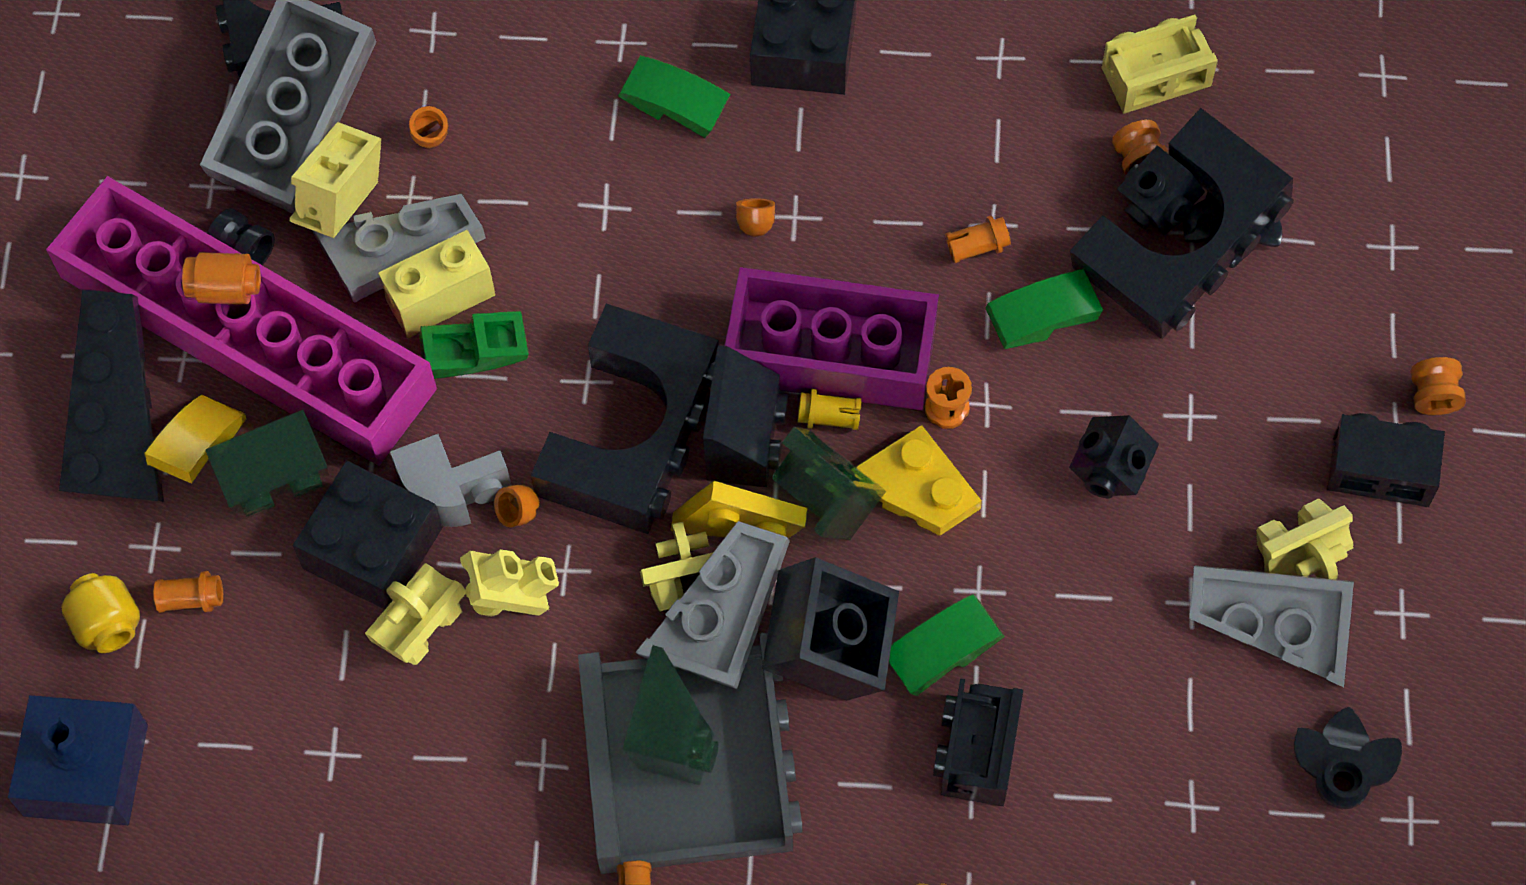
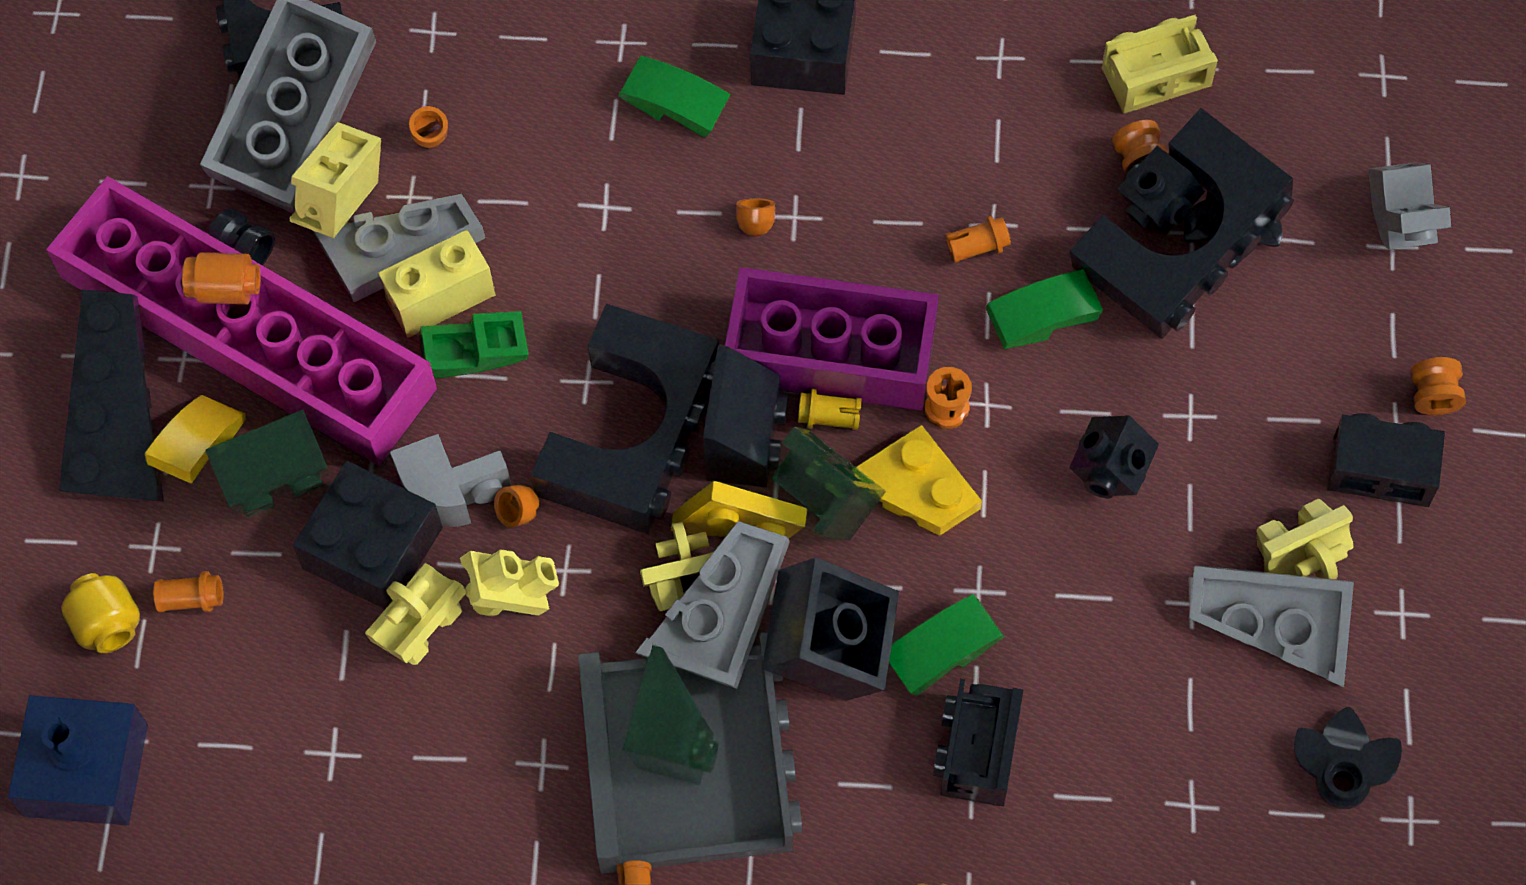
none -> light grey brick [1368,162,1451,250]

